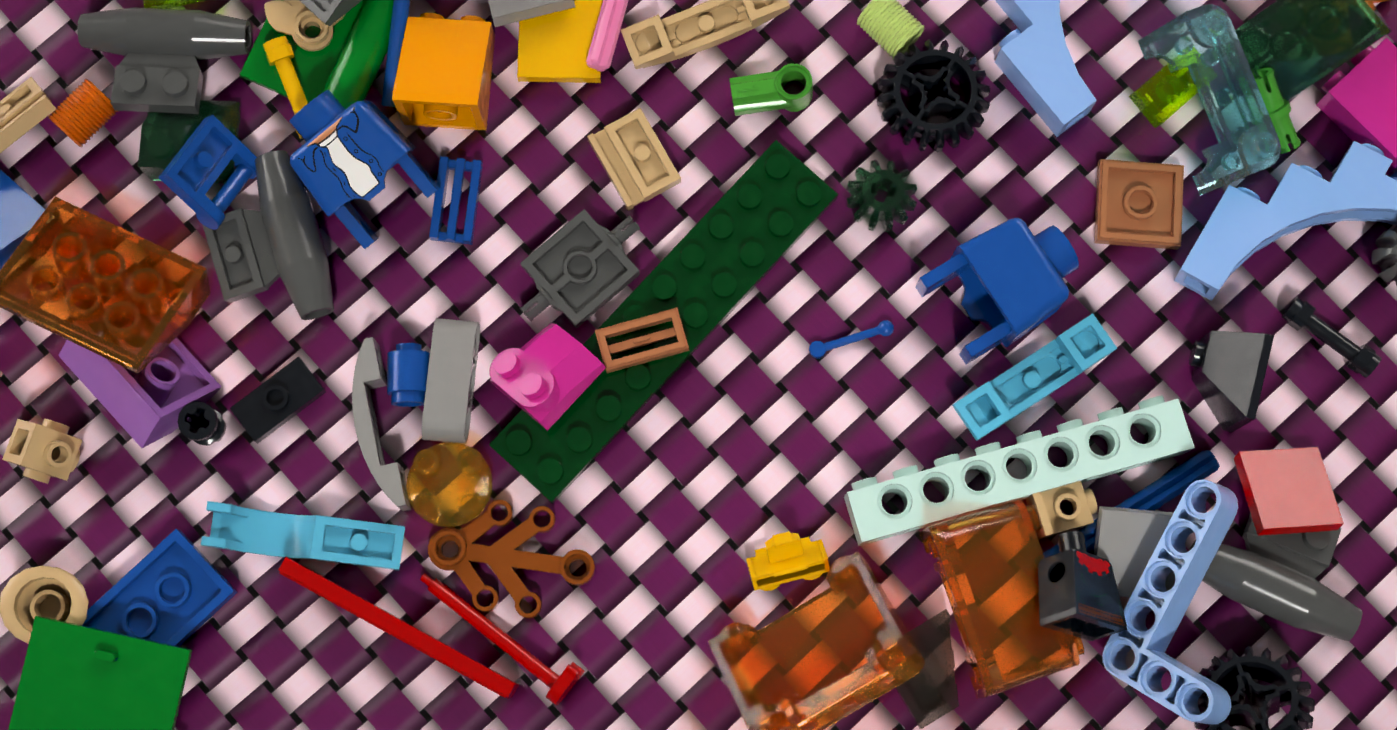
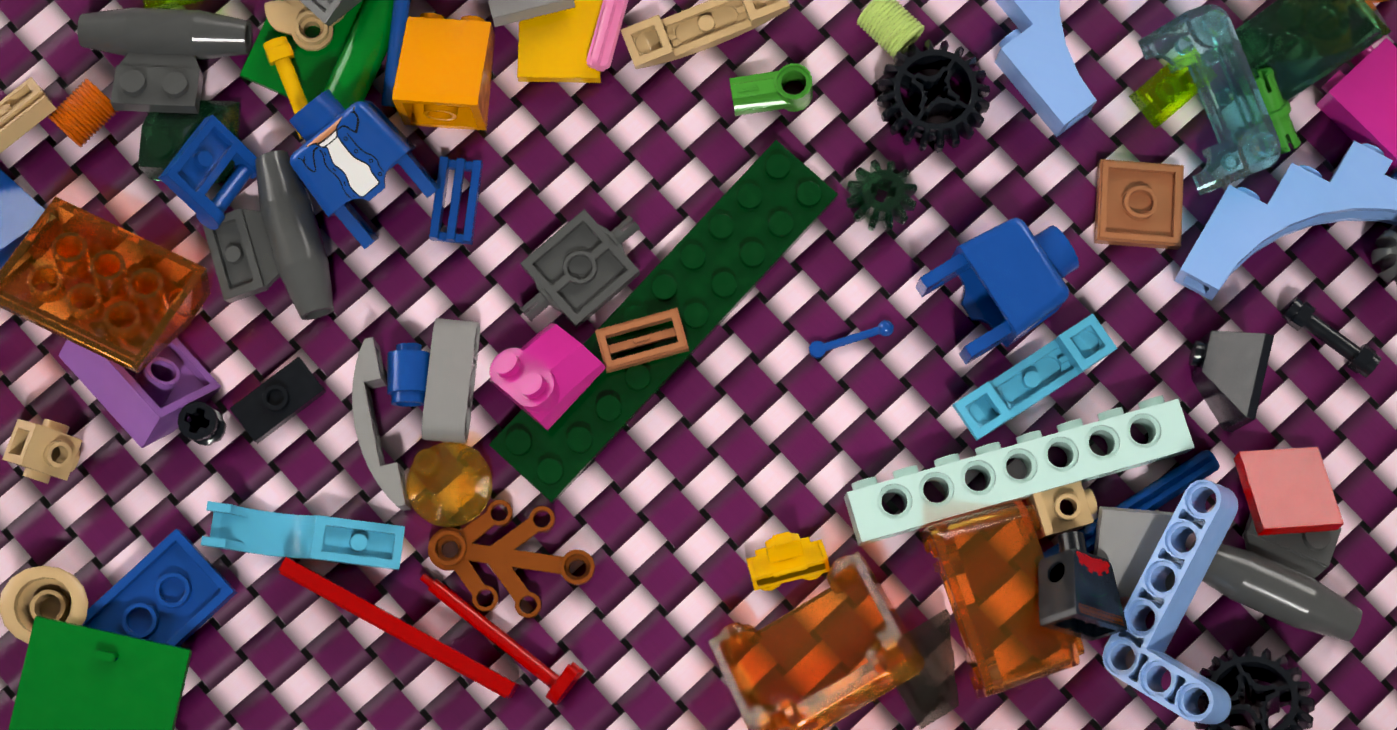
tan plate [587,108,681,211] -> none

